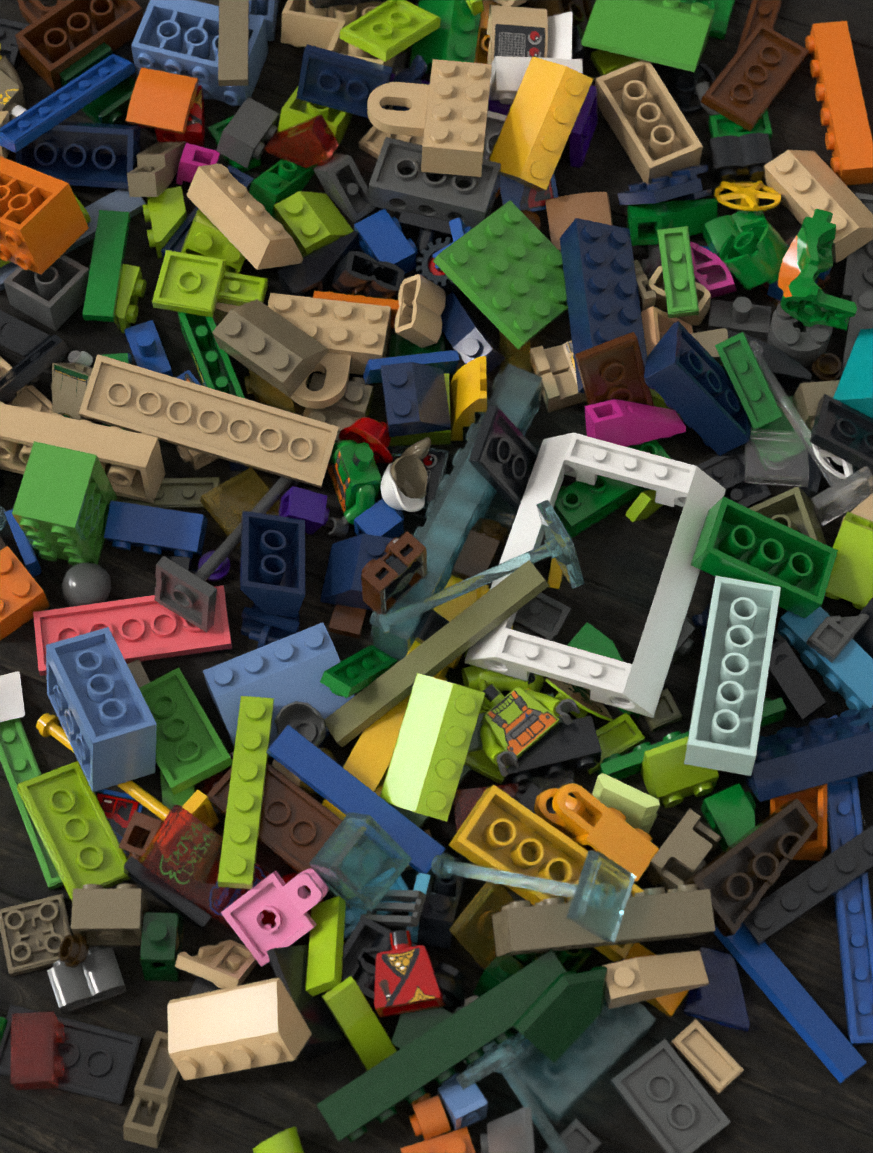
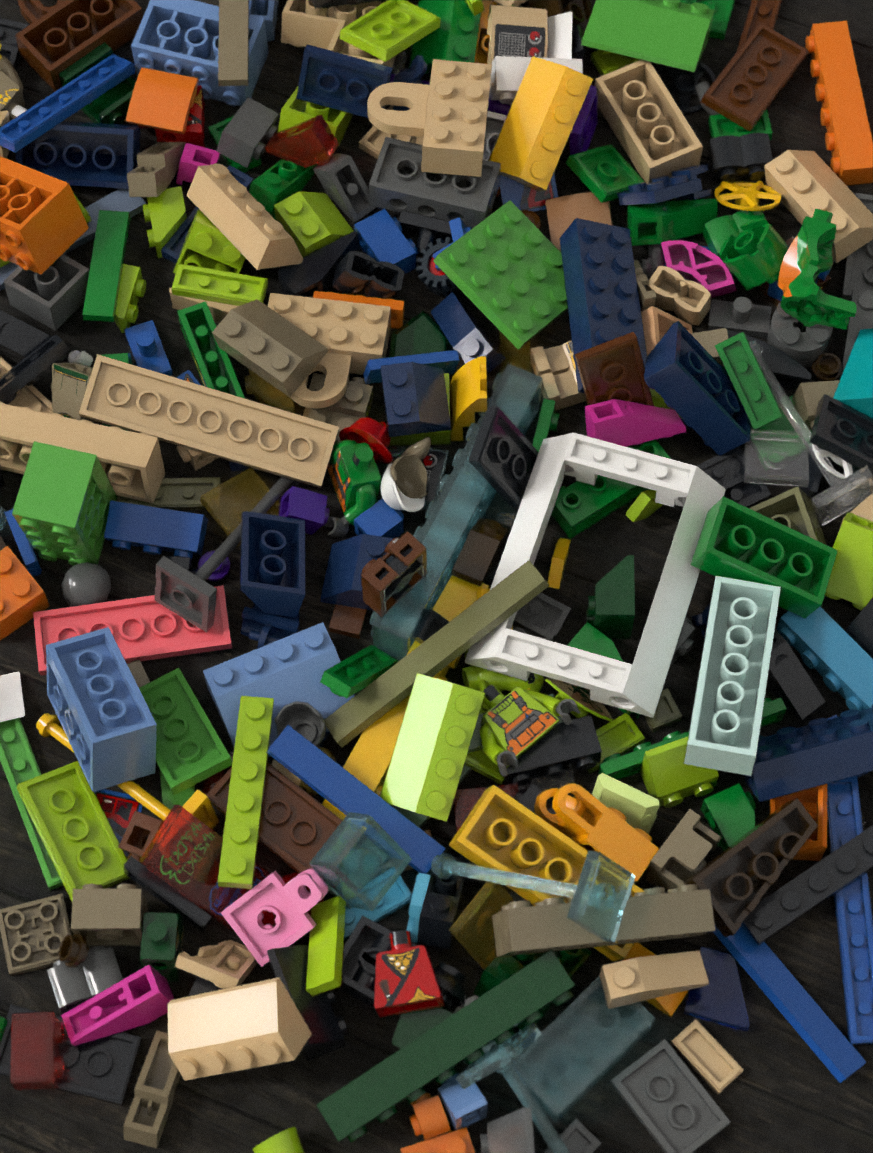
lime tile [152,250,226,317] -> none
lime tile [322,976,397,1071] -> none
dark grey tile [360,889,426,927] -> none
clear light blue tile [377,499,585,633] -> none
tan brick [395,274,446,348] -> none
dark green tile [513,966,607,1064] -> none
bright green tile [657,226,699,319] -> none
dark grey tile [806,614,869,663] -> none
none -> dark pink slope [61,965,174,1046]
none -> green plate [532,399,560,452]
none -> green tile [566,144,645,203]
none -> dark green slope [586,555,635,639]

